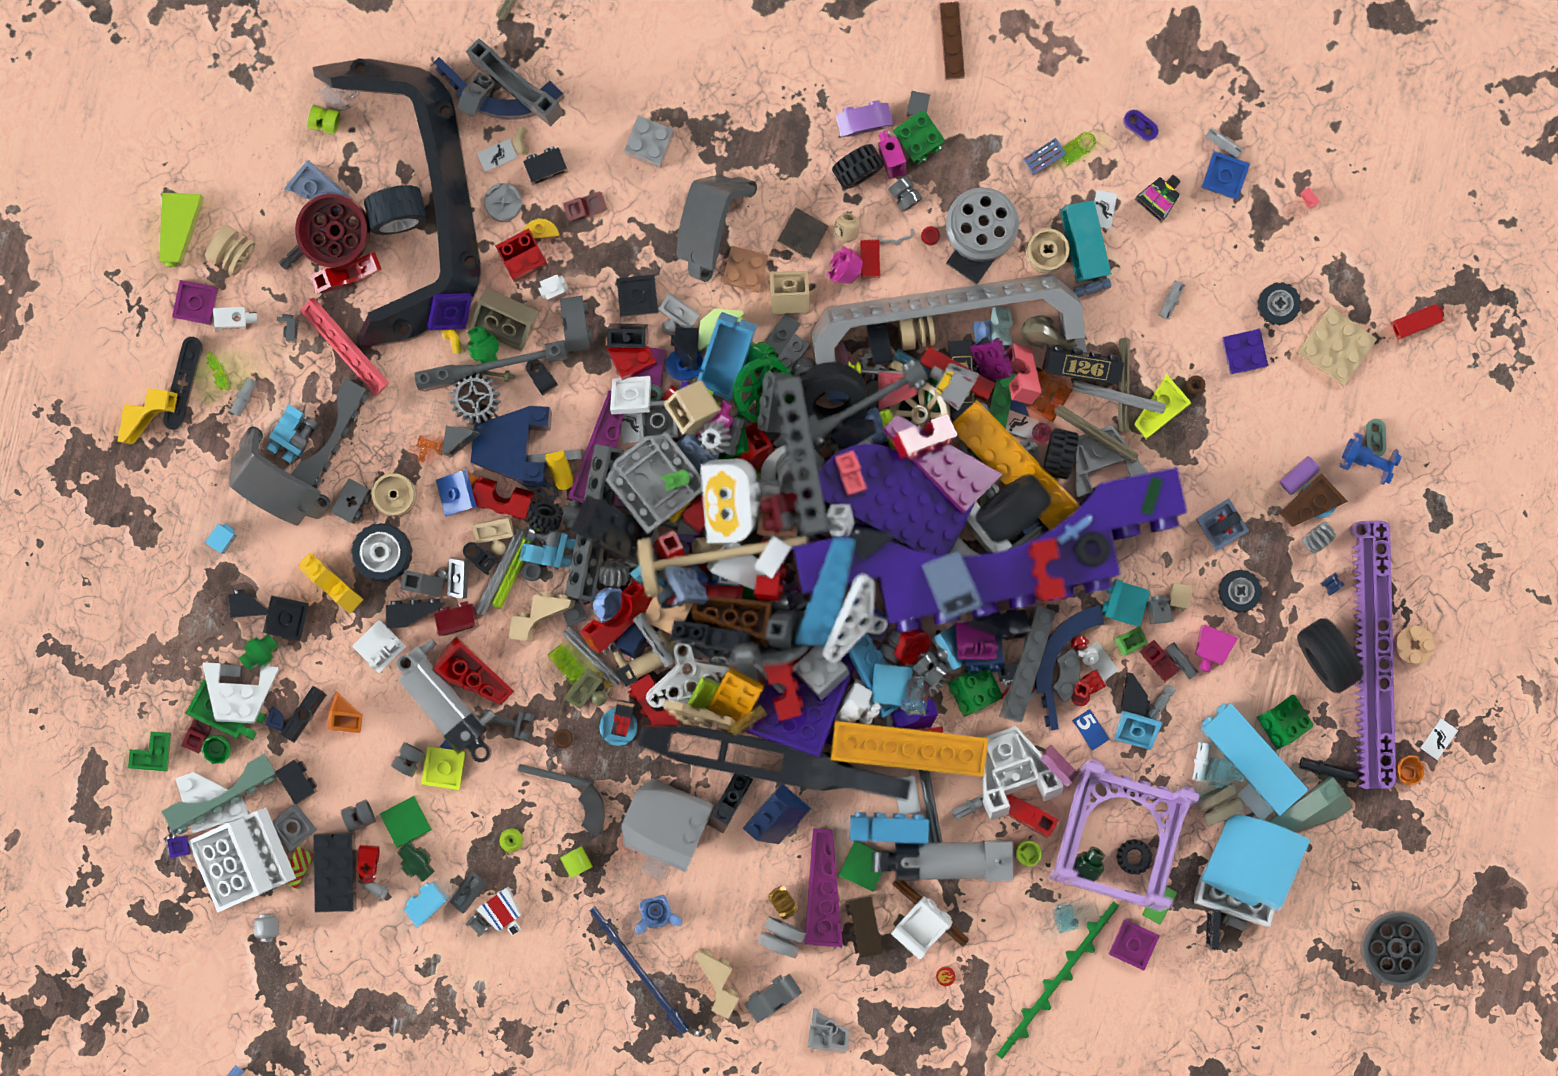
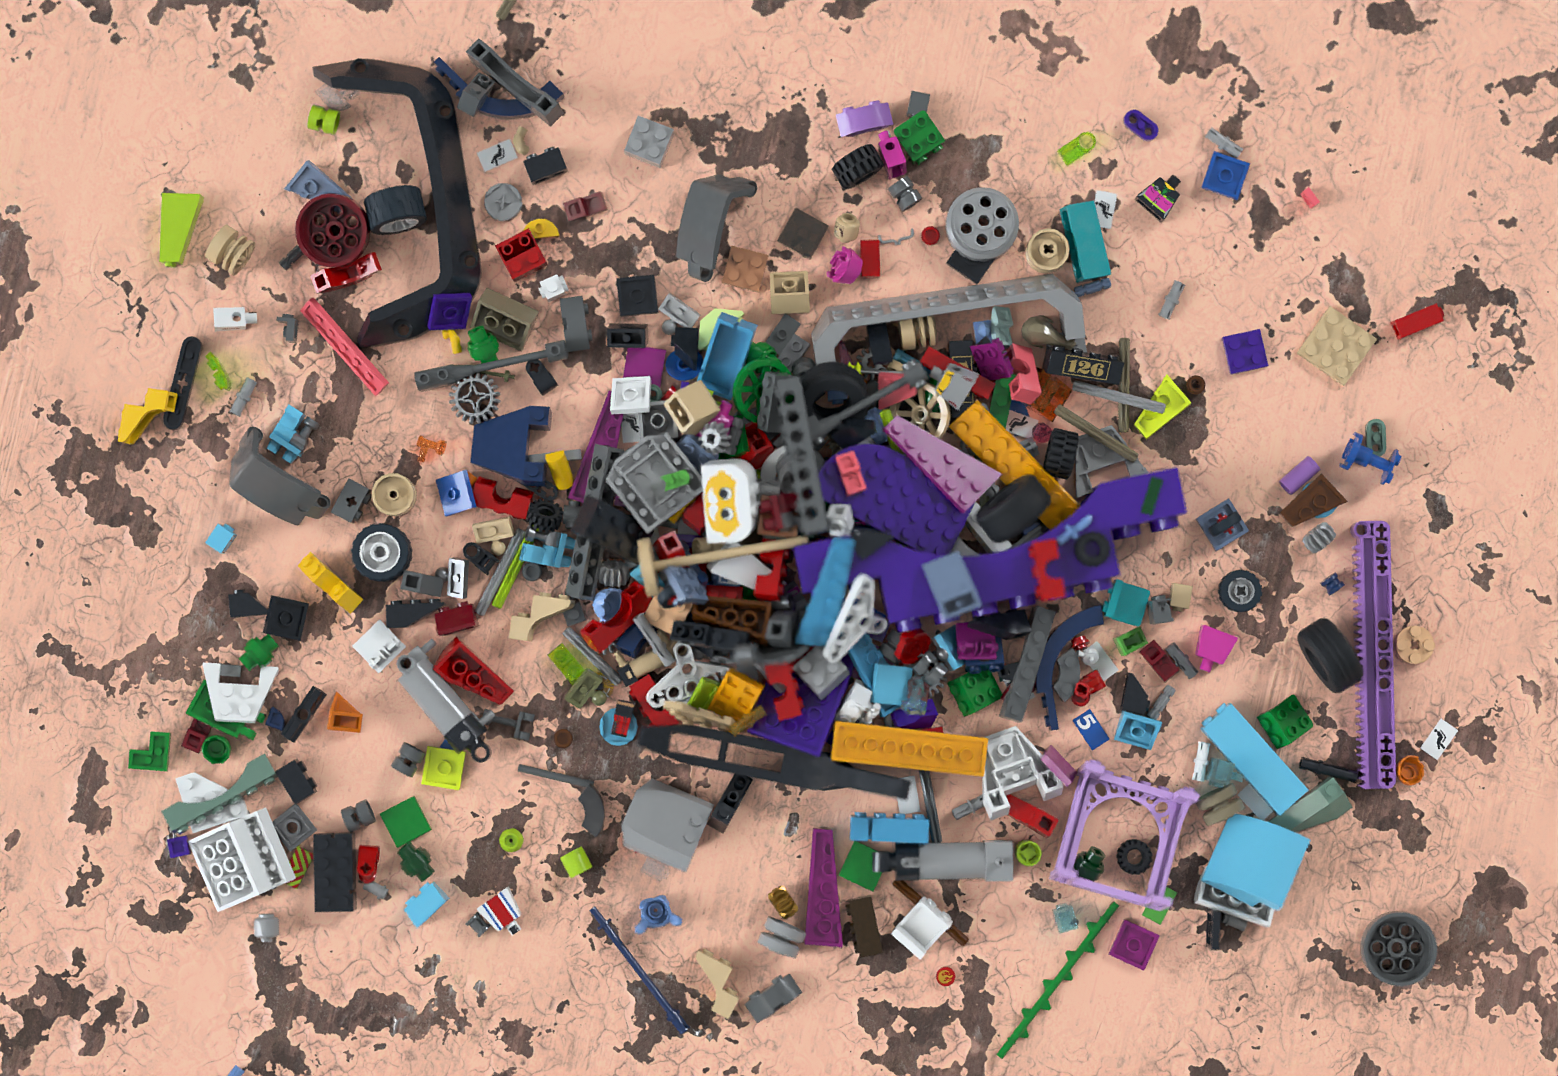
magenta tile [172,280,219,326] -> none
dark grey arch [292,379,369,489] -> none
dark grey slope [442,425,480,457] -> none
dark grey piece [450,871,487,914] -> none
red wing [606,346,657,380] -> none
dark blue slope [742,783,811,844] -> none
white sticker [754,536,792,578] -> none
light grey slope [807,1008,850,1054] -> none
arch [892,414,957,460] -> none
reddish brown plate [940,2,965,80] -> none
tile [1023,138,1066,175] -> none
black wheel [1257,282,1302,326] -> none

